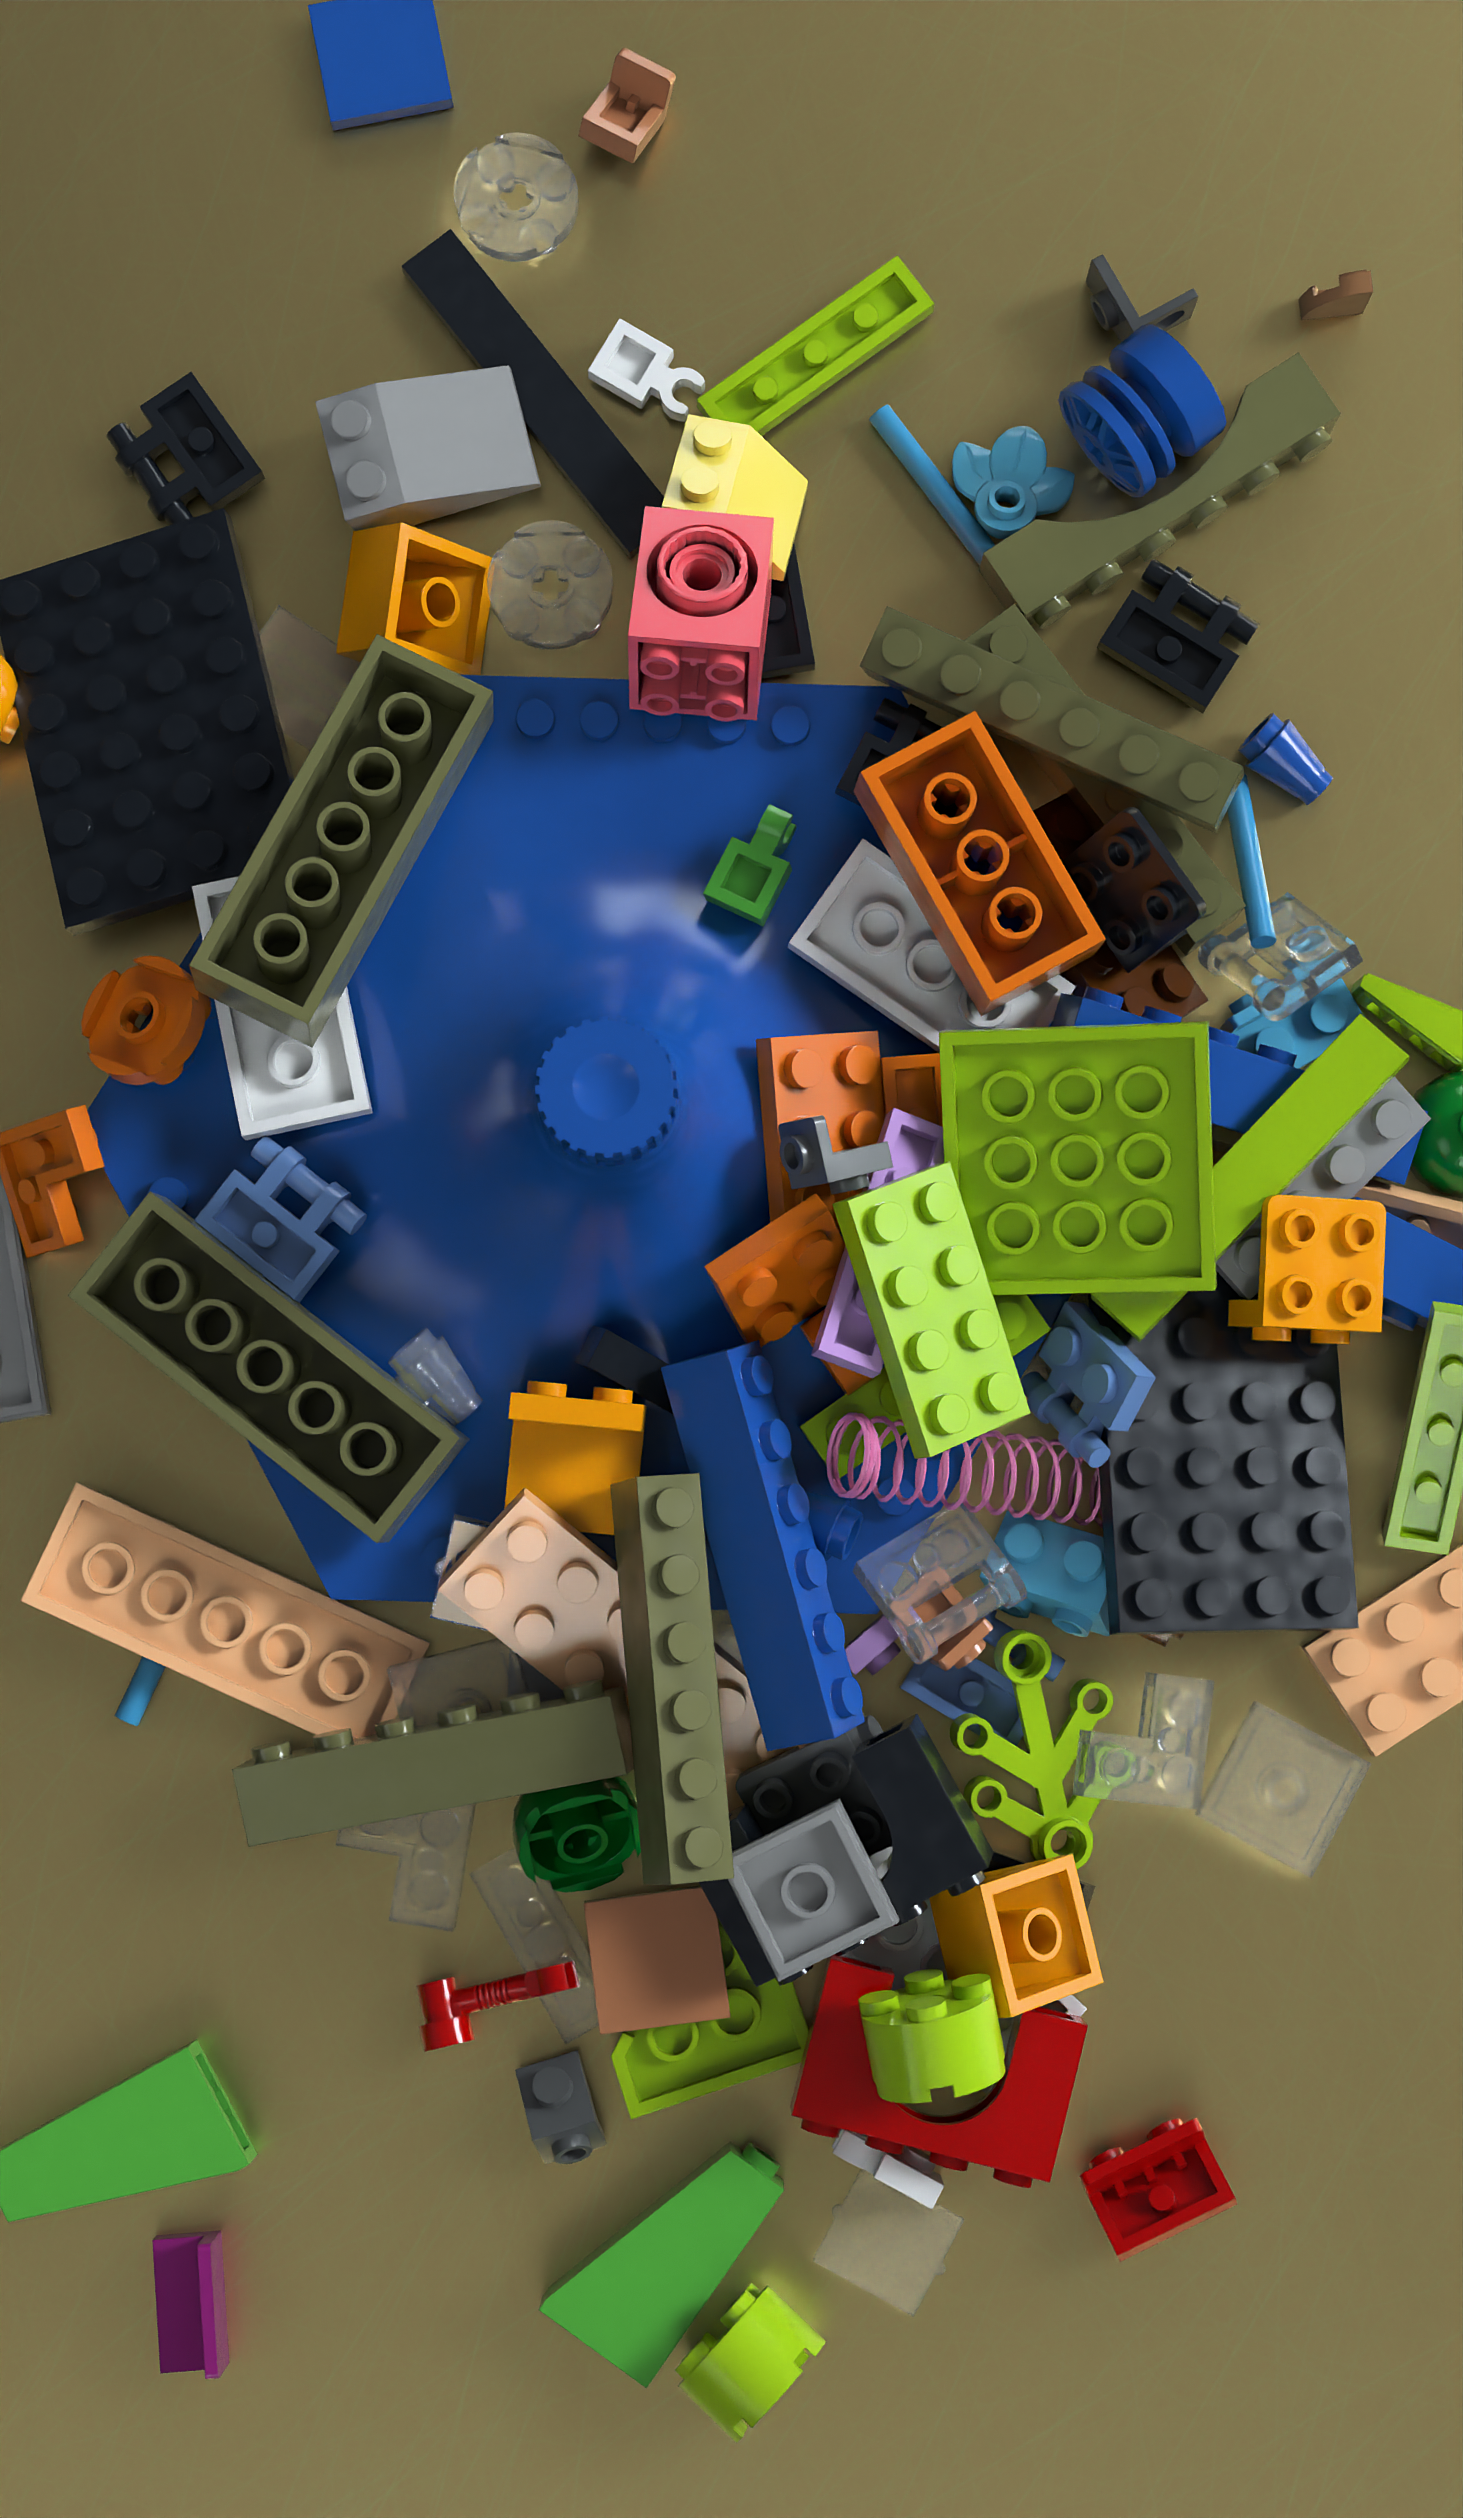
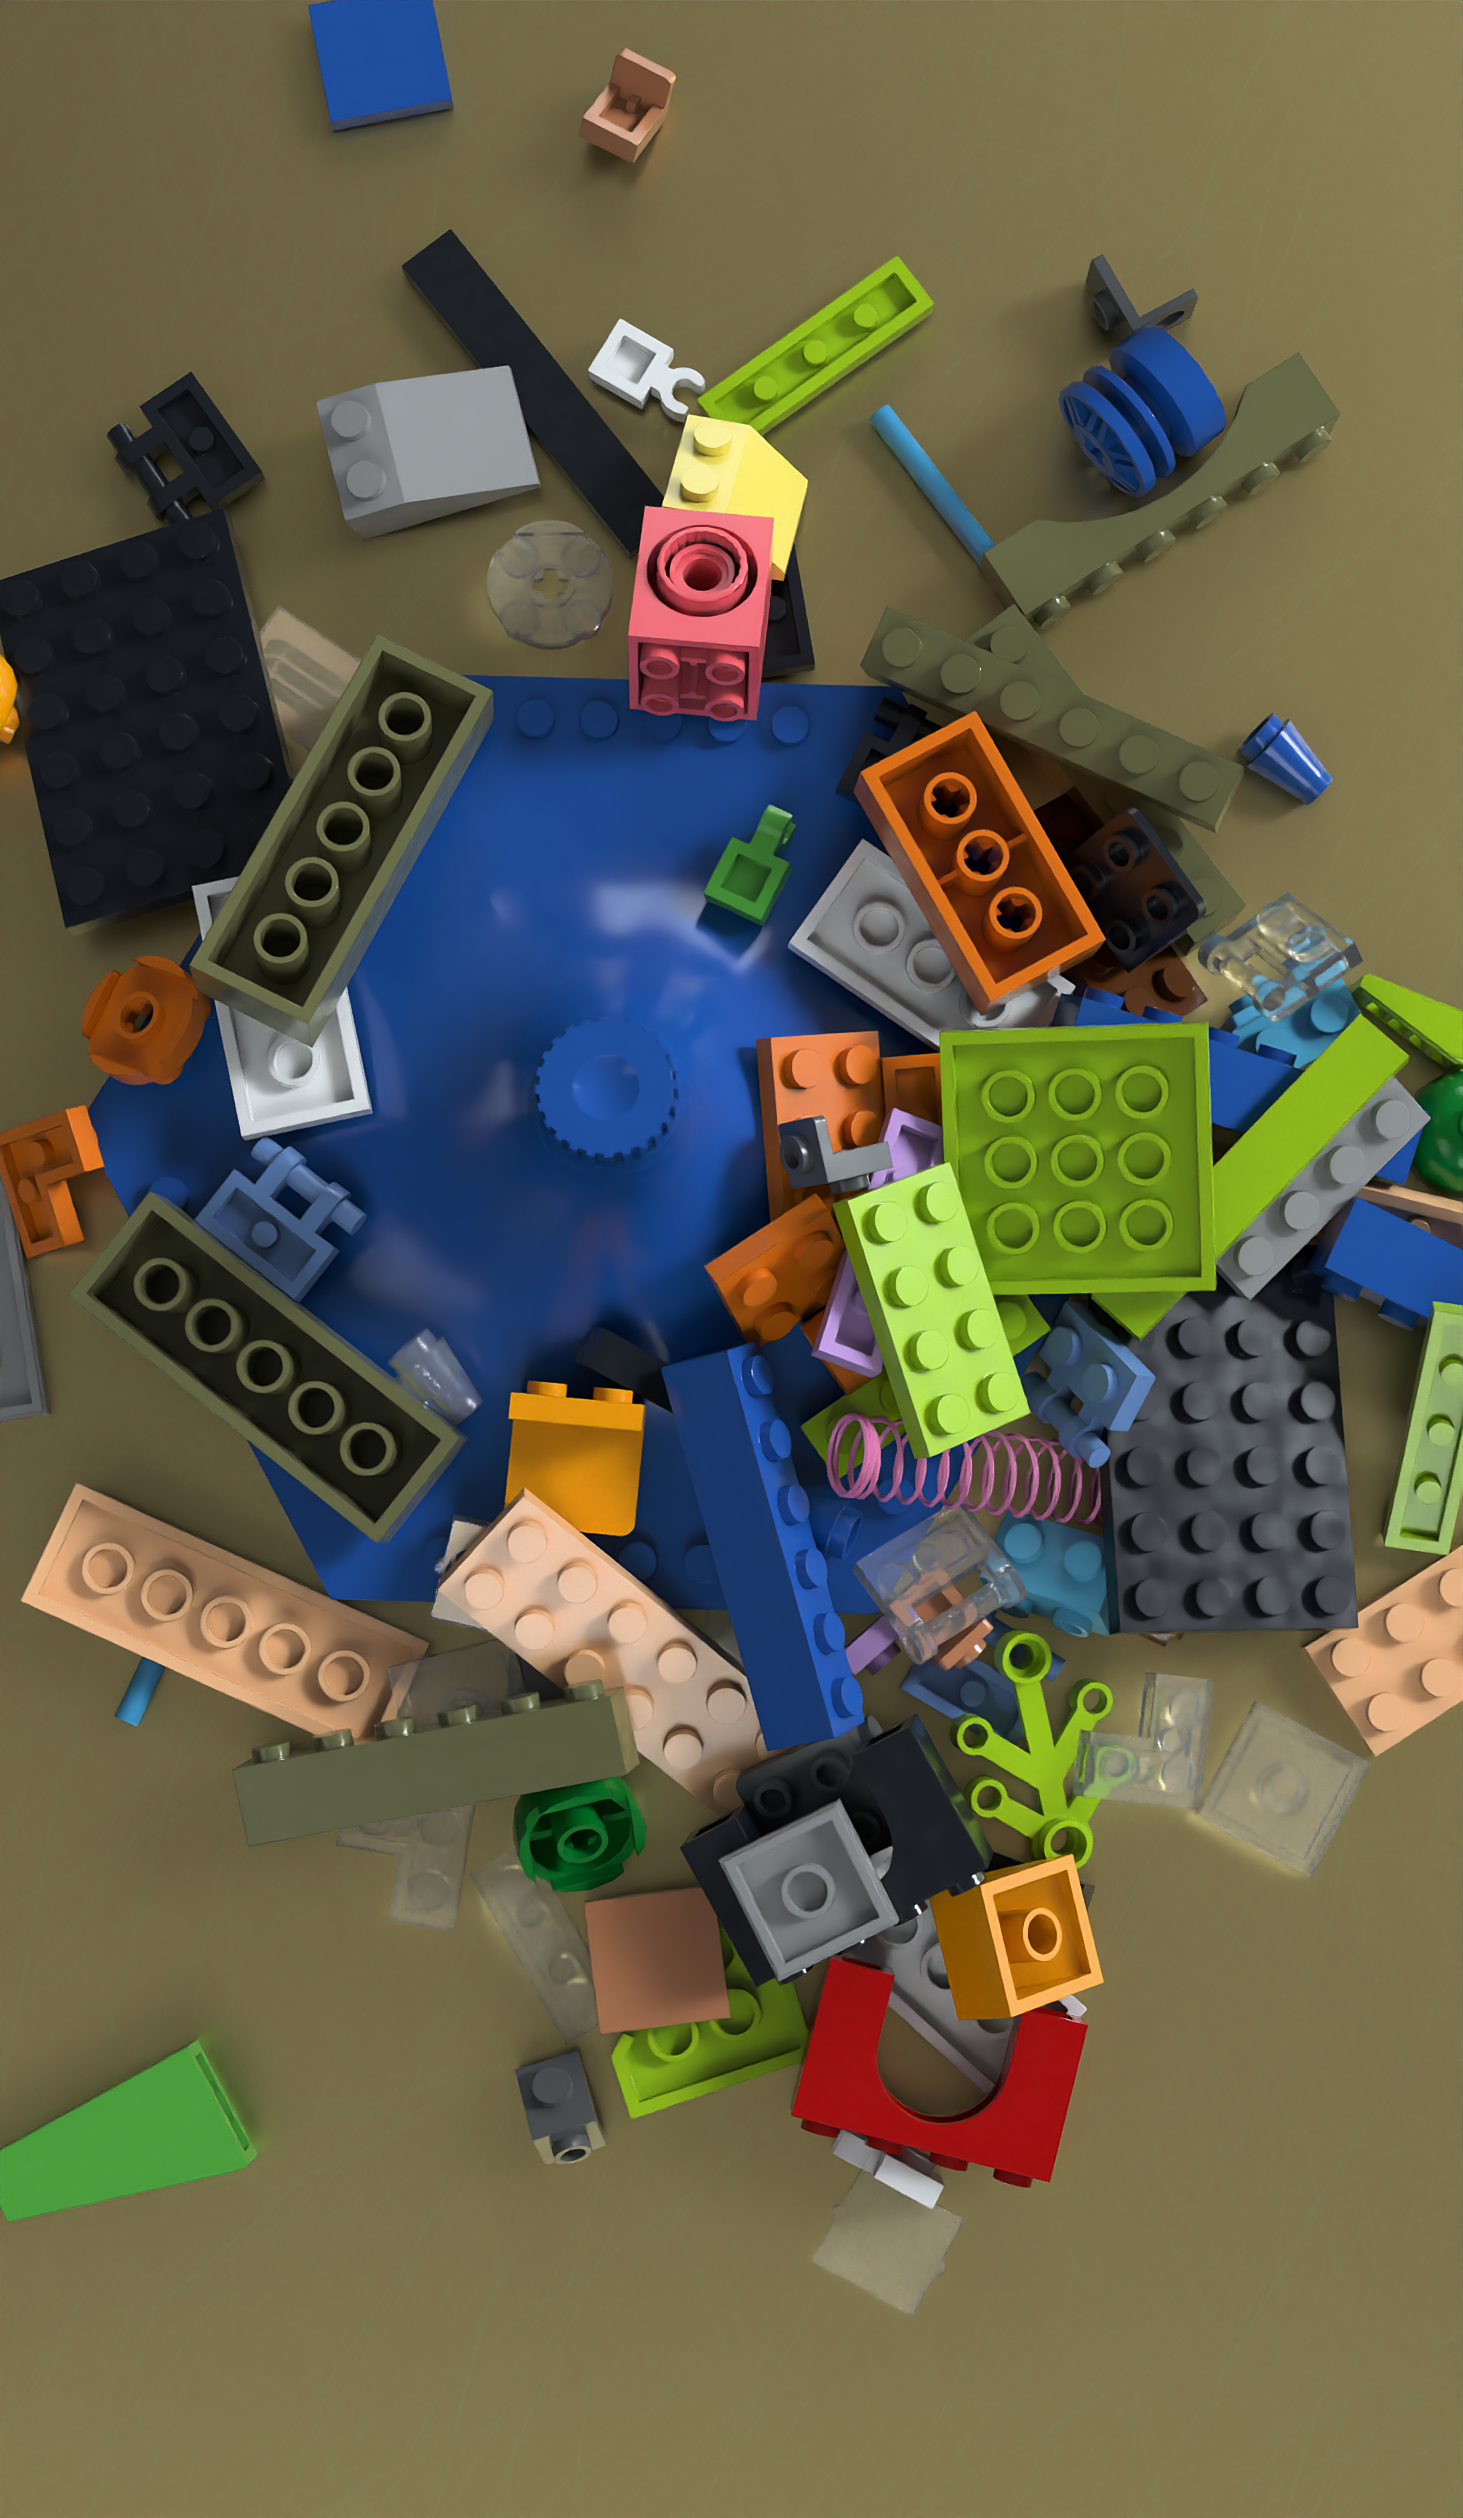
magenta panel [152,2230,229,2379] -> none
light orange slope [336,522,496,675] -> none
red brick [416,1961,580,2052] -> none
clear plate [453,132,579,262] -> none
bright green slope [539,2141,784,2388] -> none
olive brick [610,1473,734,1885] -> none
lime brick [675,2283,826,2443] -> none
lime brick [858,1969,1006,2103] -> none
medium azure plate [952,426,1075,539] -> none
red bracket [1079,2118,1237,2262] -> none
black plate [1097,558,1260,714] -> none
dark azure bar [1227,774,1276,949] -> none
light orange bracket [1228,1195,1386,1345] -> none
medium nougat tile [1299,269,1373,321] -> none

